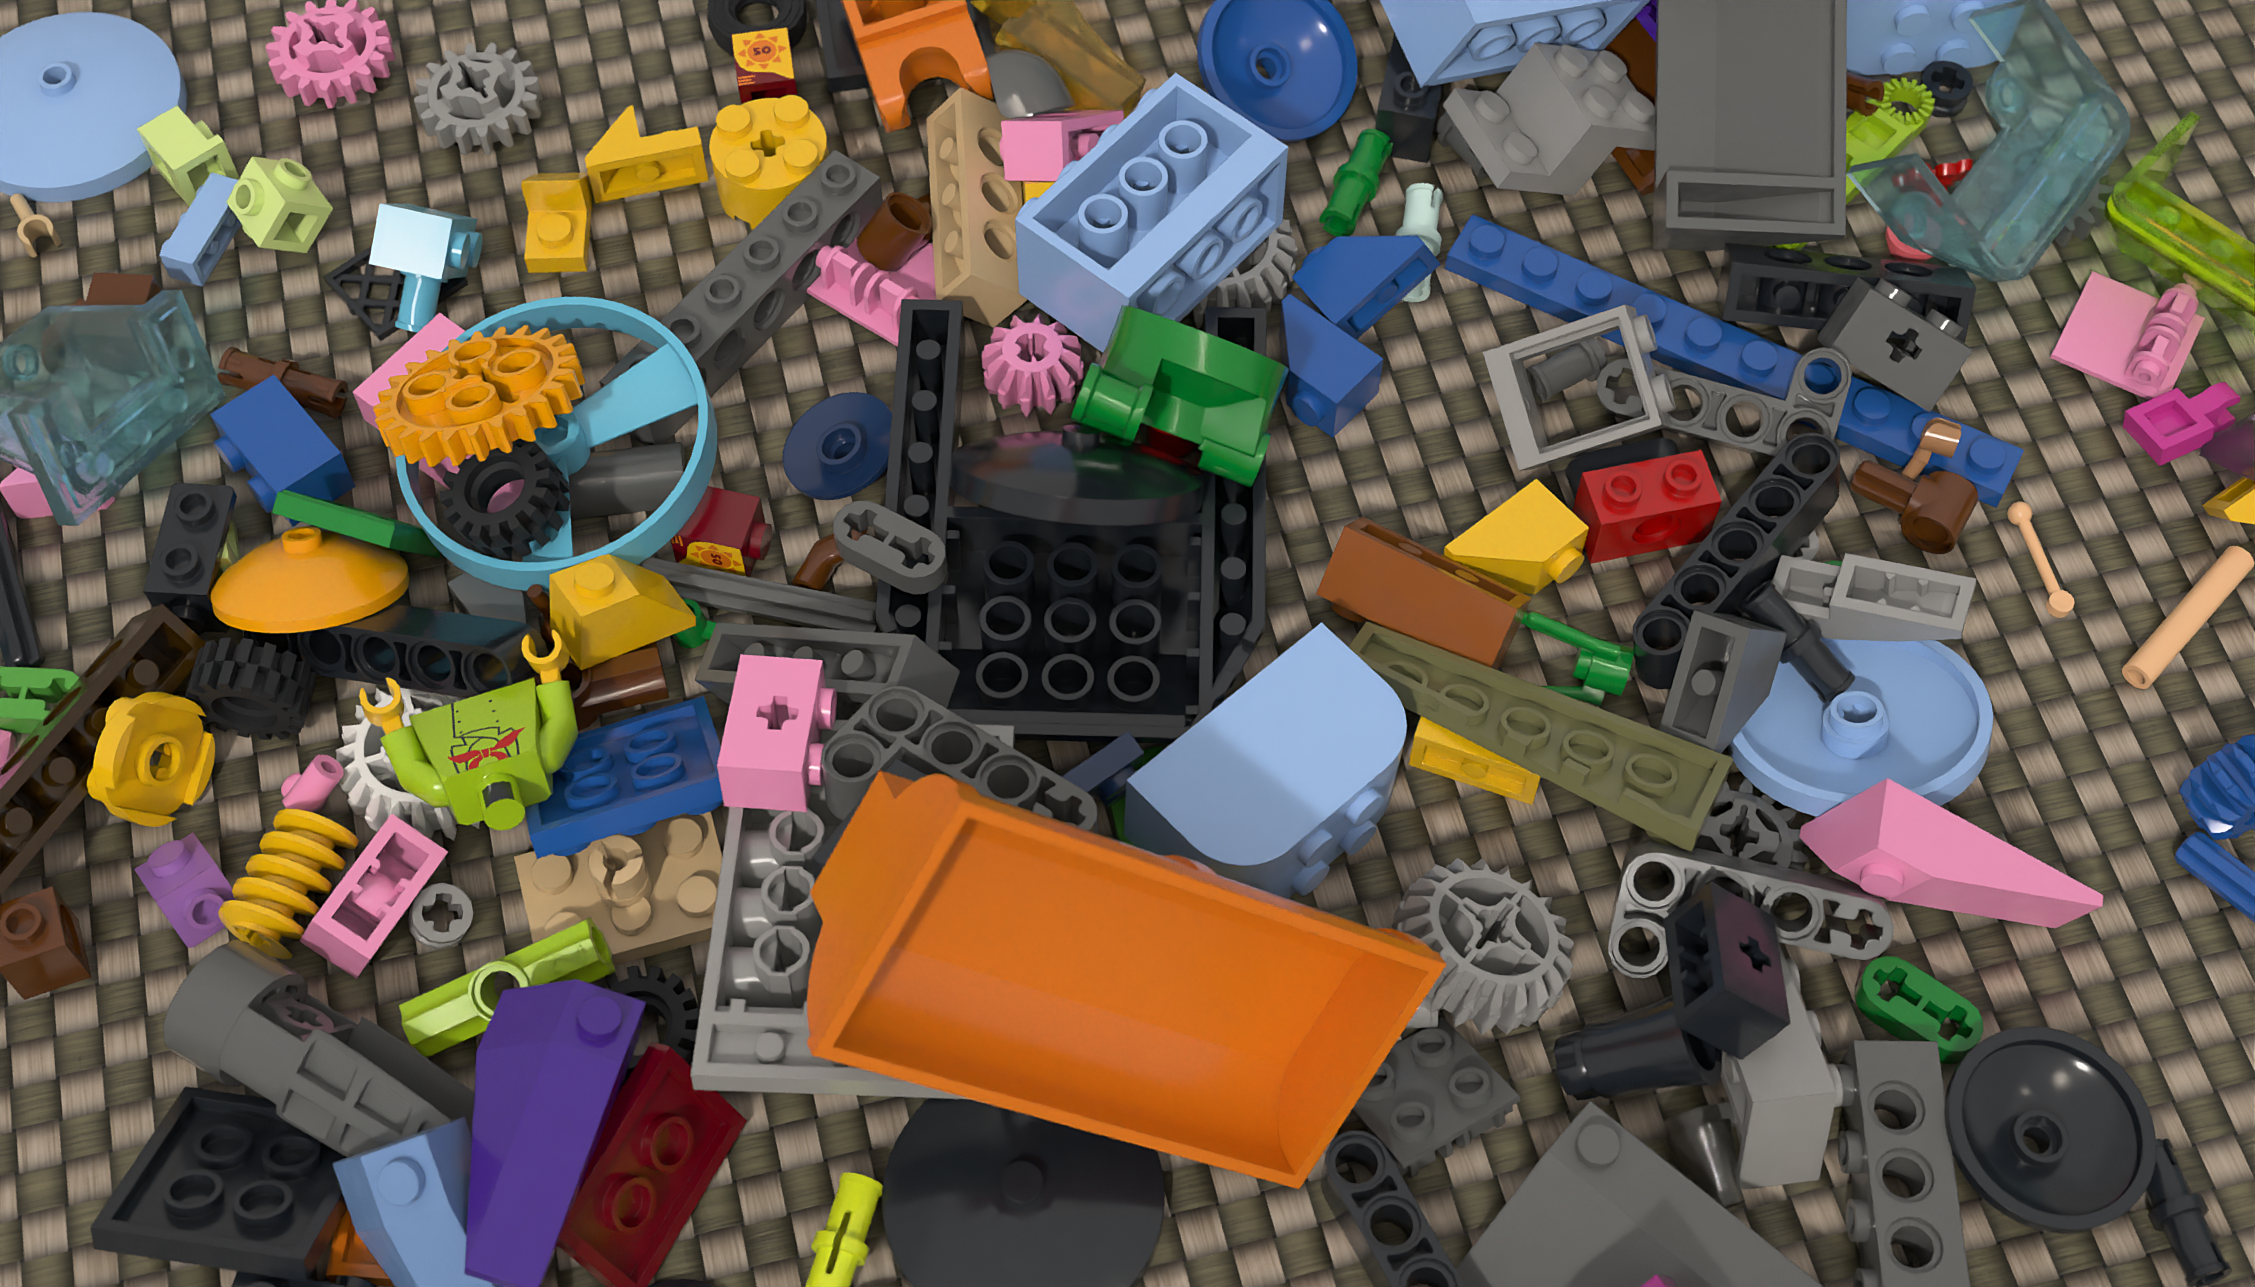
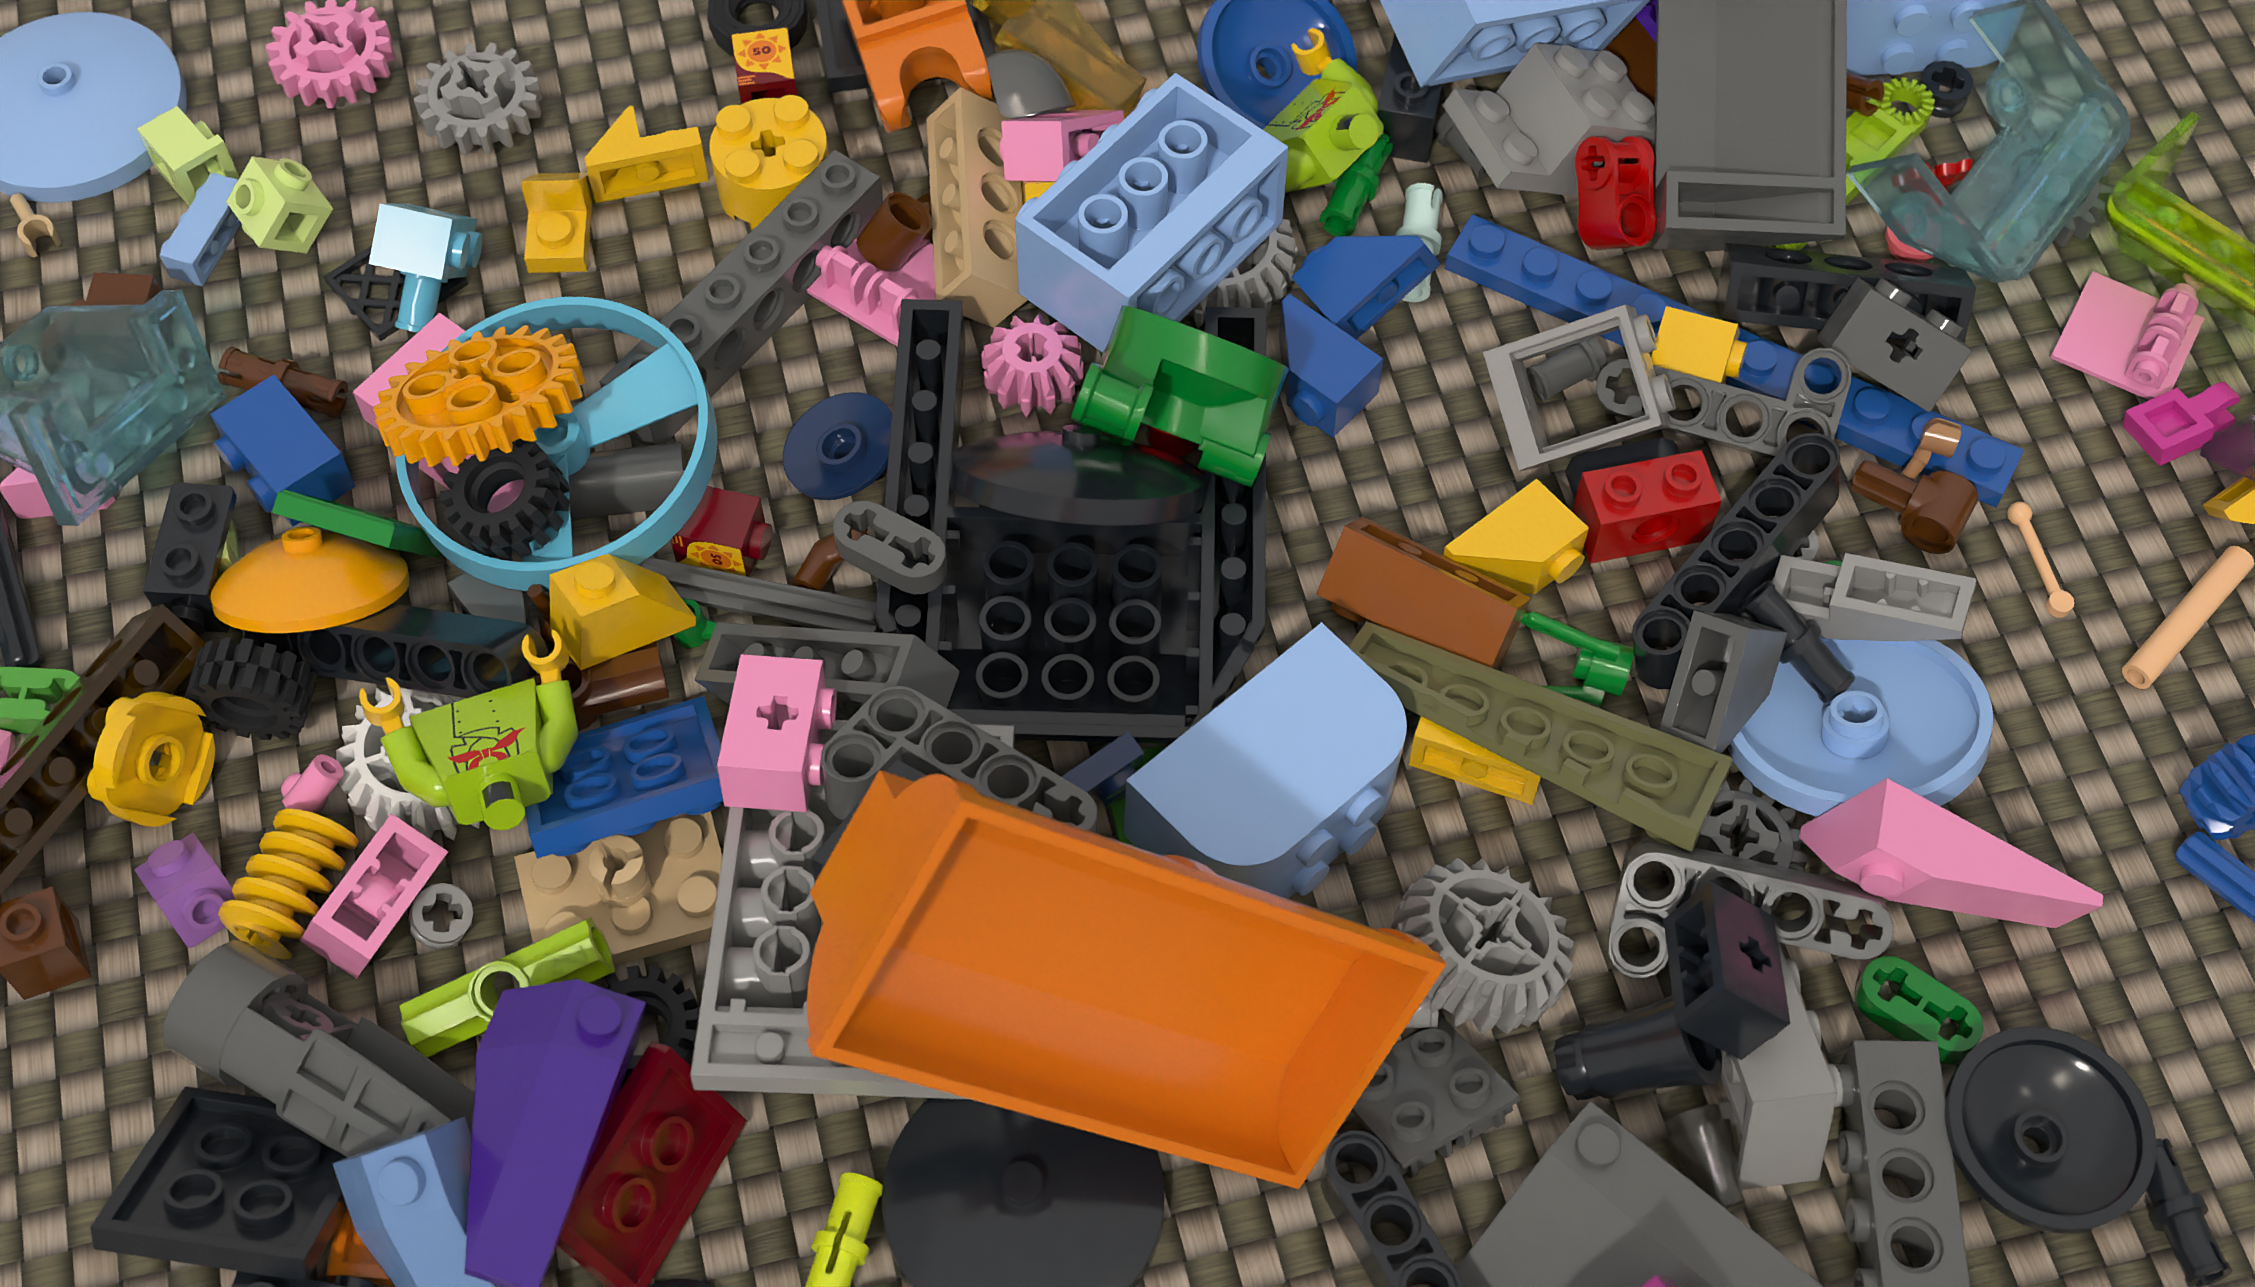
none -> lime torso [1263,28,1384,192]
none -> red piece [1575,136,1657,251]
none -> yellow brick [1651,306,1748,384]

